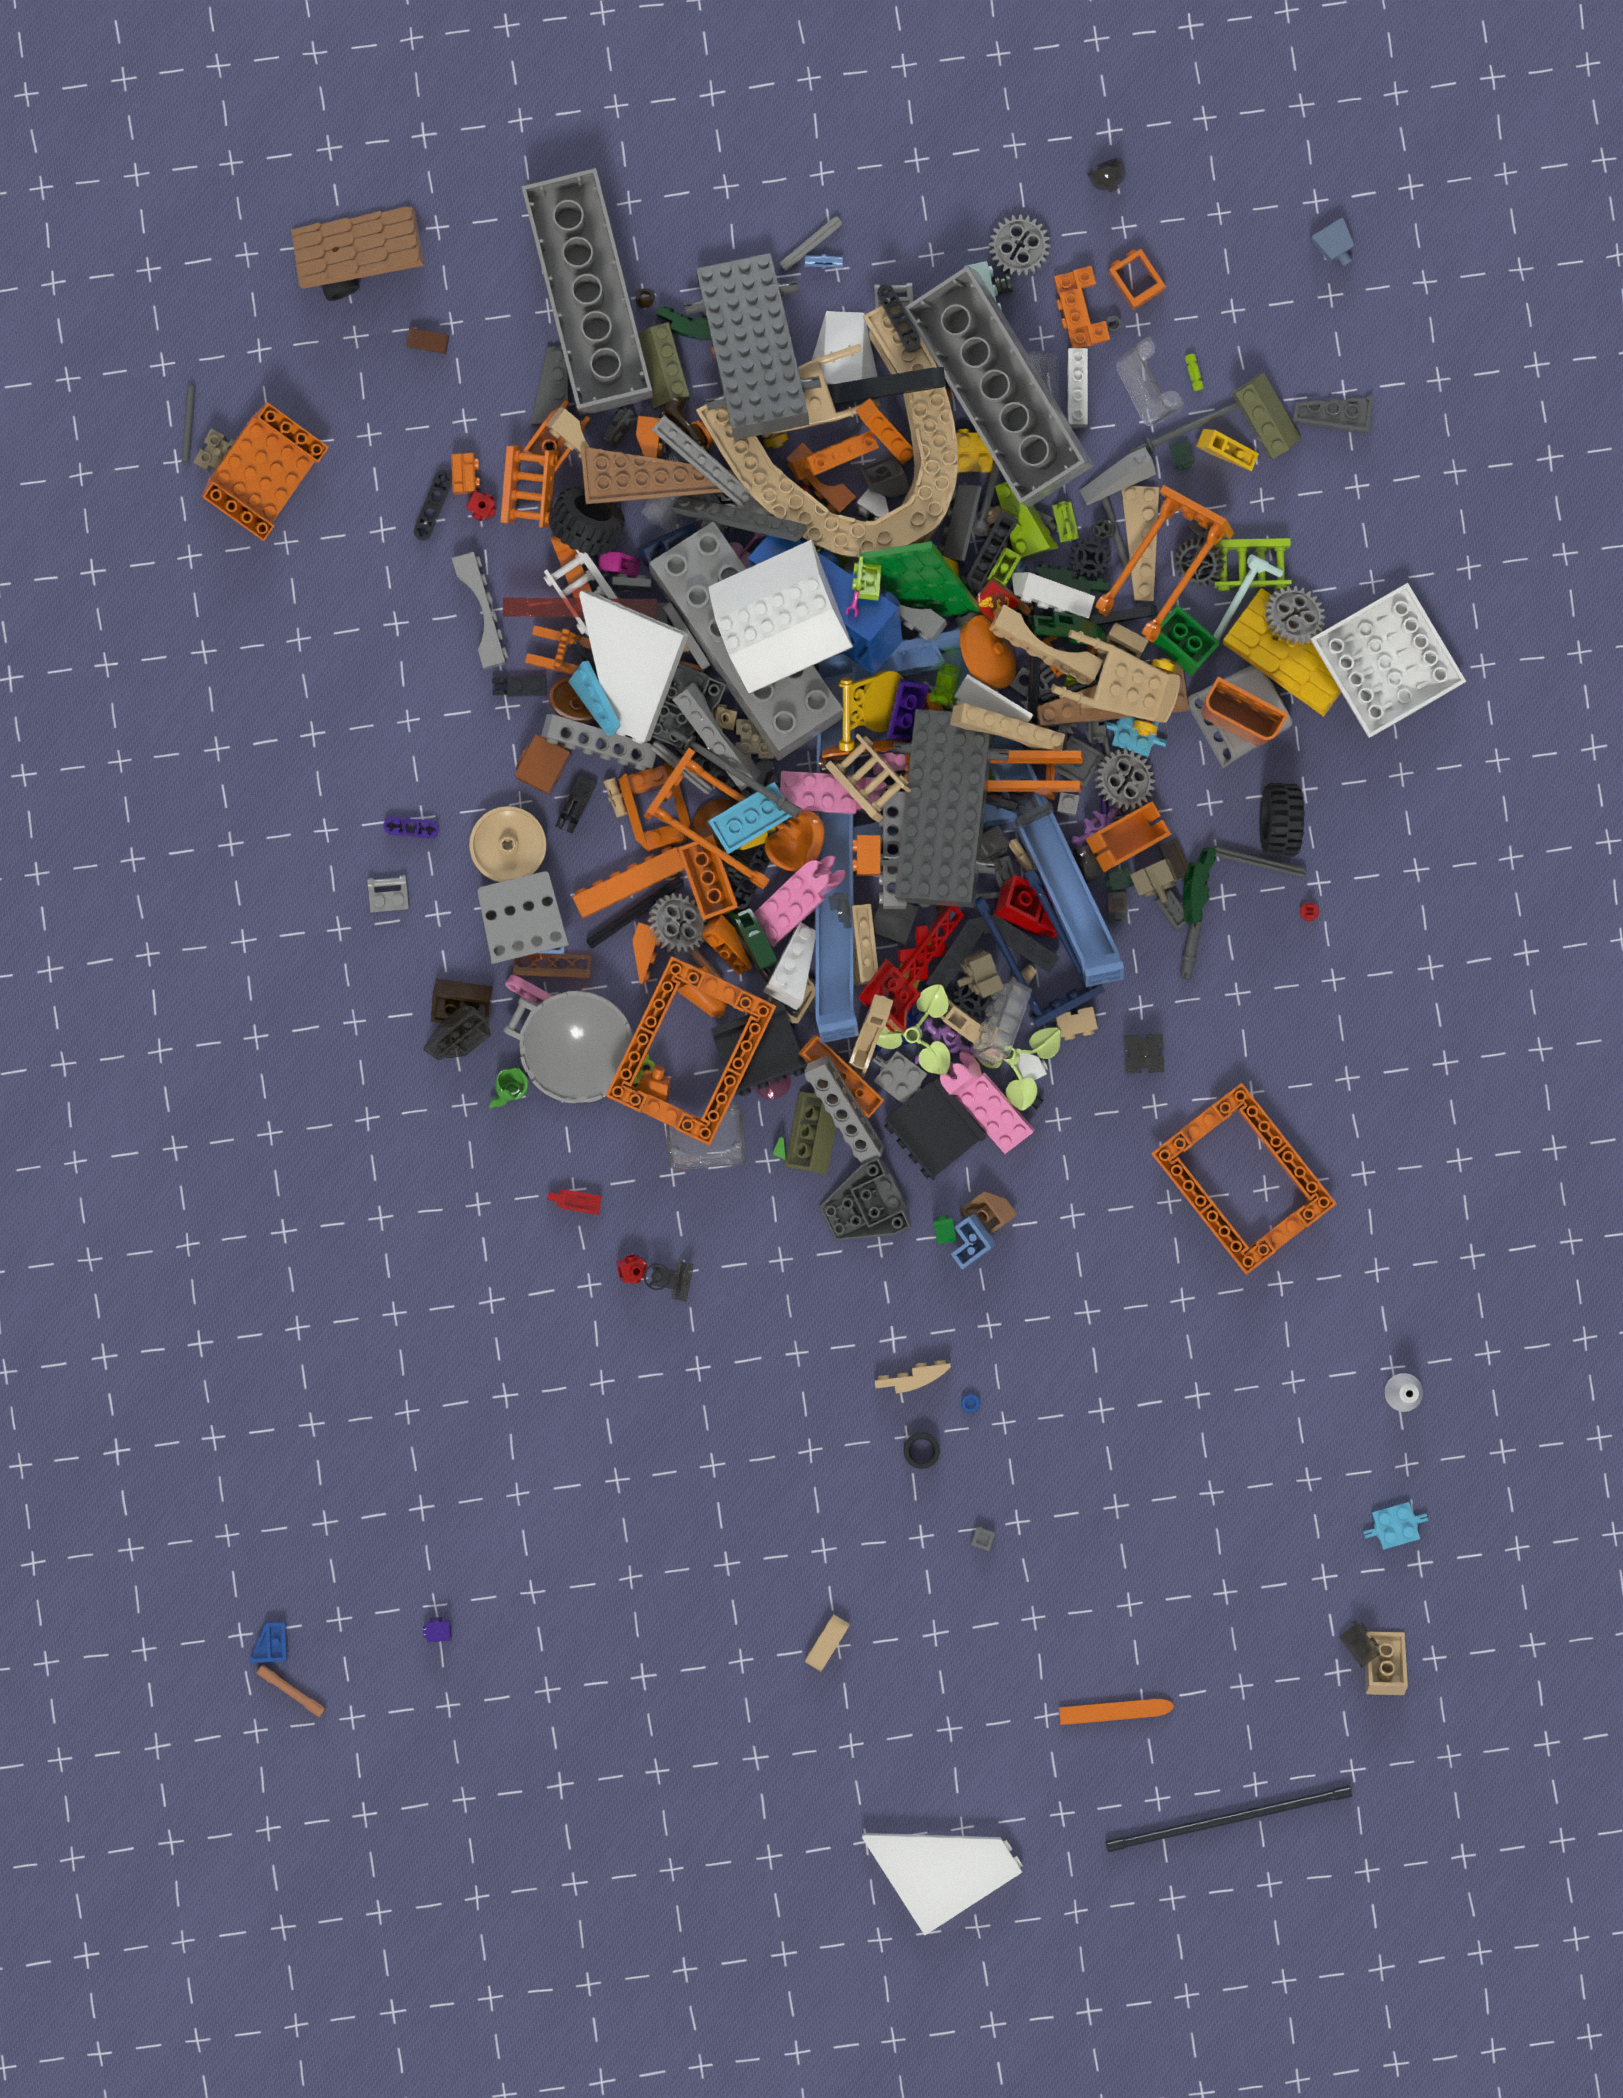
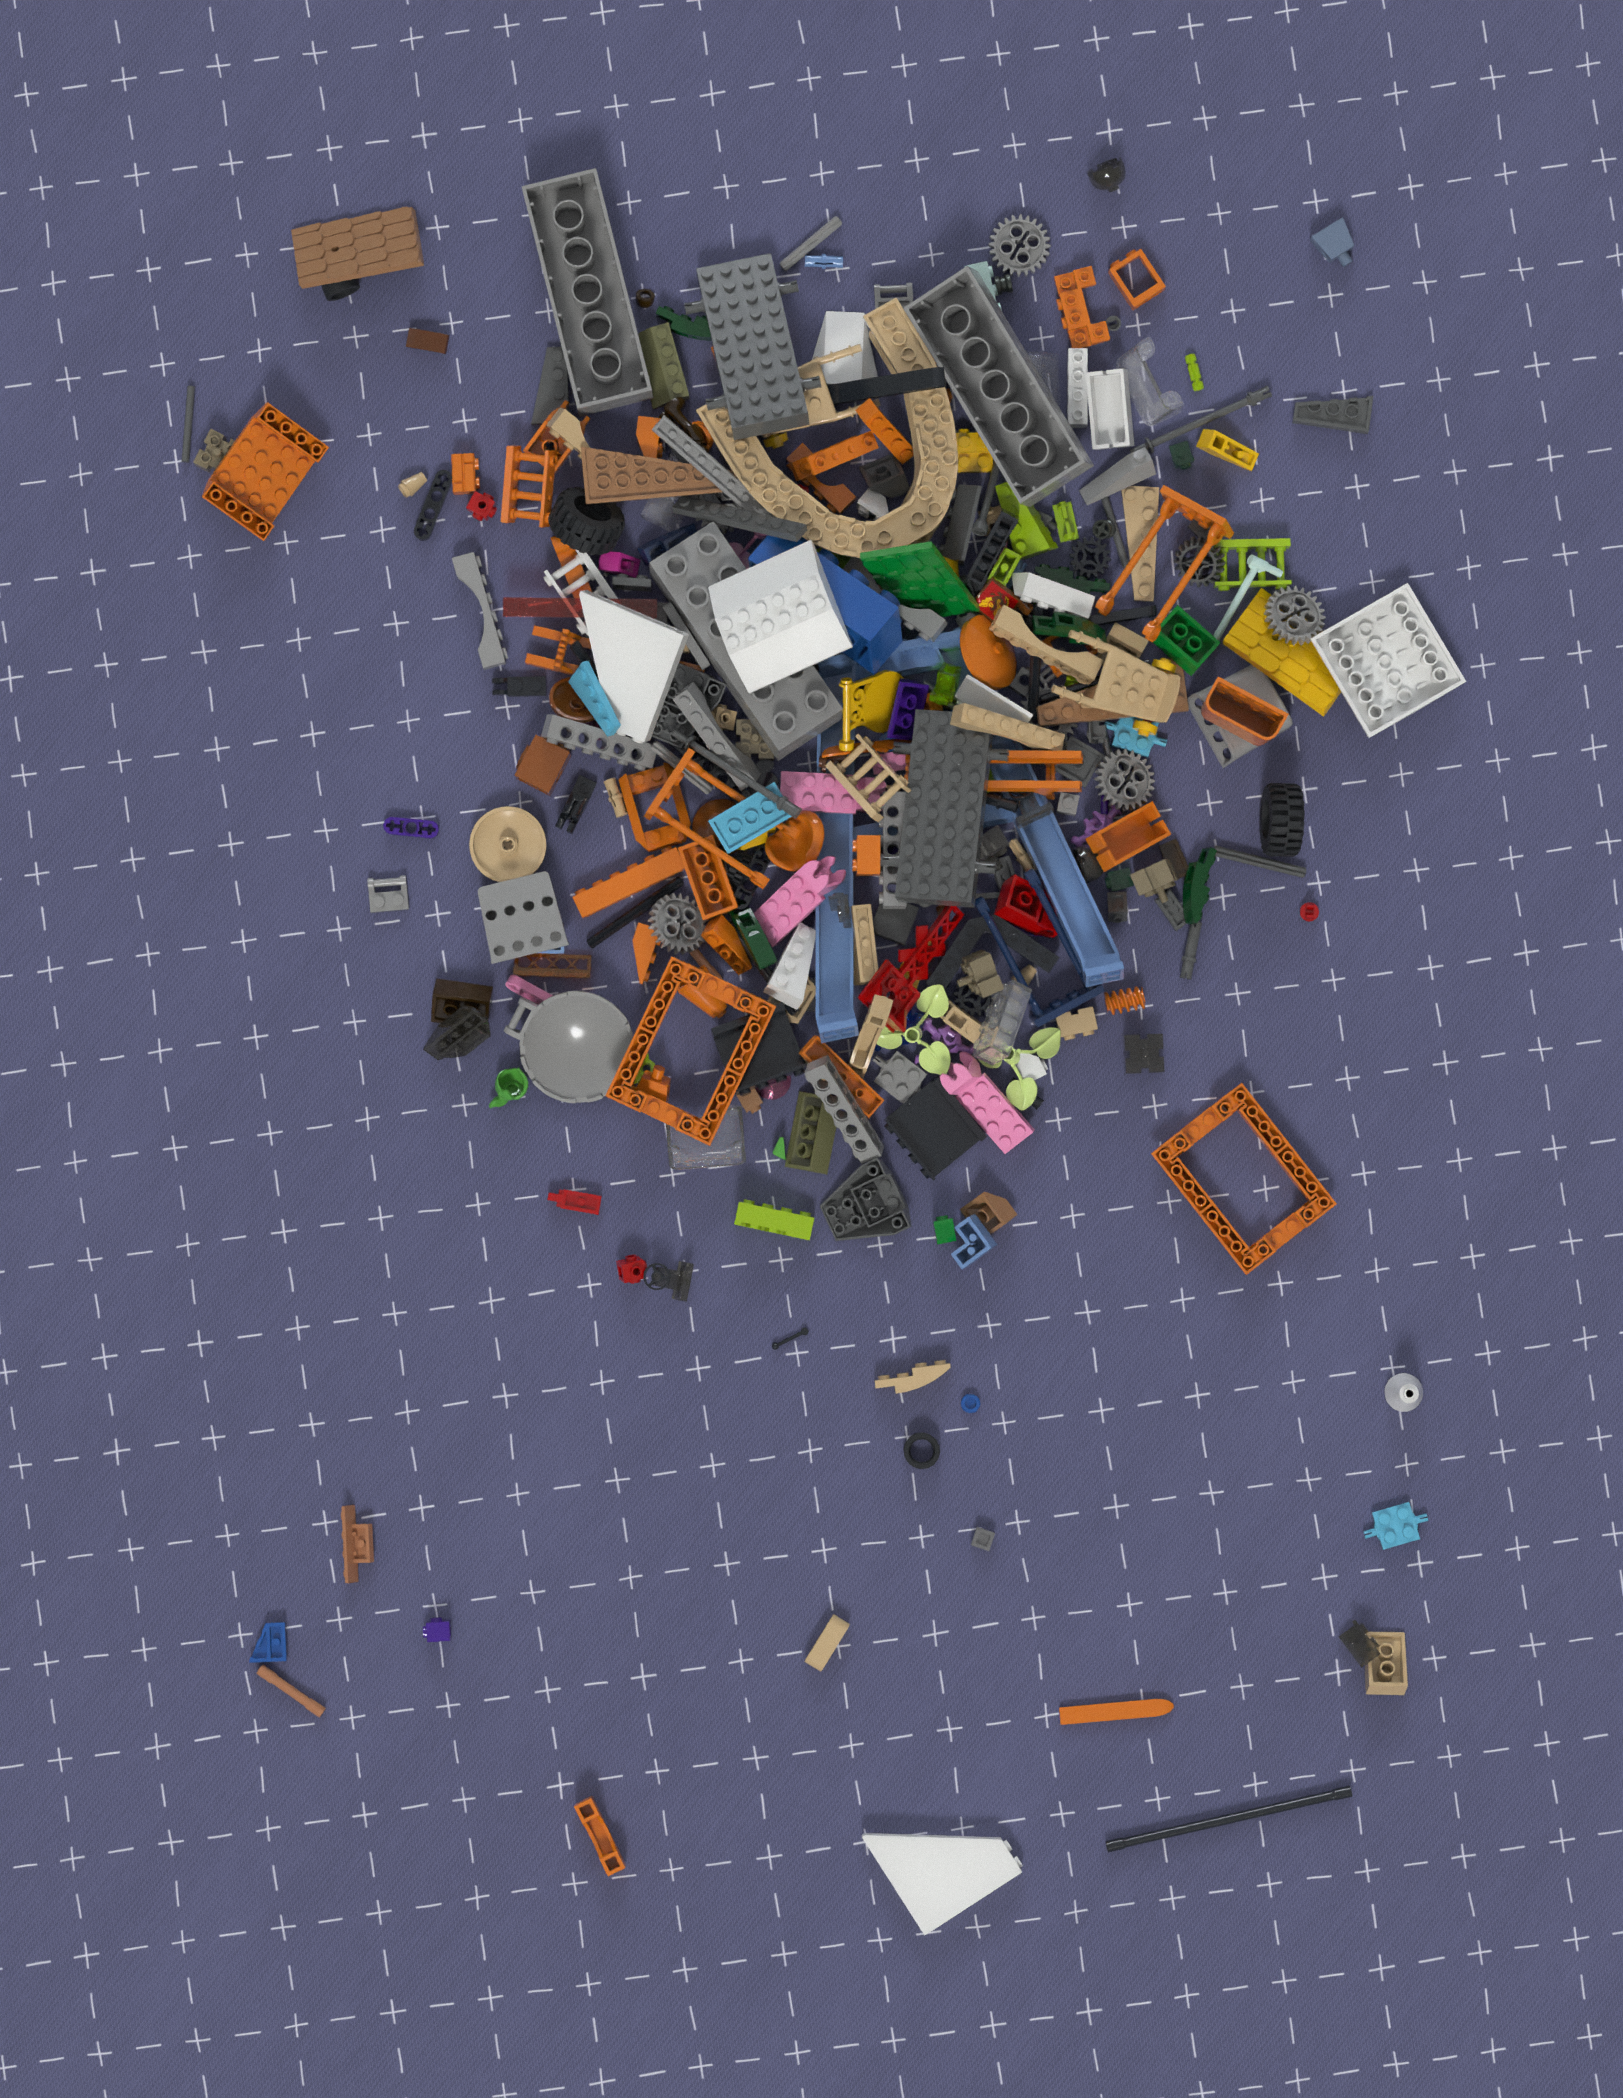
dark grey hinge [602,407,637,448] -> none
dark pink hand [846,591,860,617] -> none
lime bracket [852,556,881,600] -> none
black beam [877,284,921,352] -> none
olive slope [1231,372,1301,459] -> none
none -> nougat bracket [341,1505,374,1583]
none -> tan cone [398,472,427,498]
none -> orange arch [574,1796,626,1876]
none -> lime wedge [734,1199,814,1241]
none -> medium nougat brick [737,1089,763,1114]
none -> black hinge [772,1328,809,1350]
none -> white piece [1086,368,1134,450]
none -> orange piece [1104,986,1145,1015]

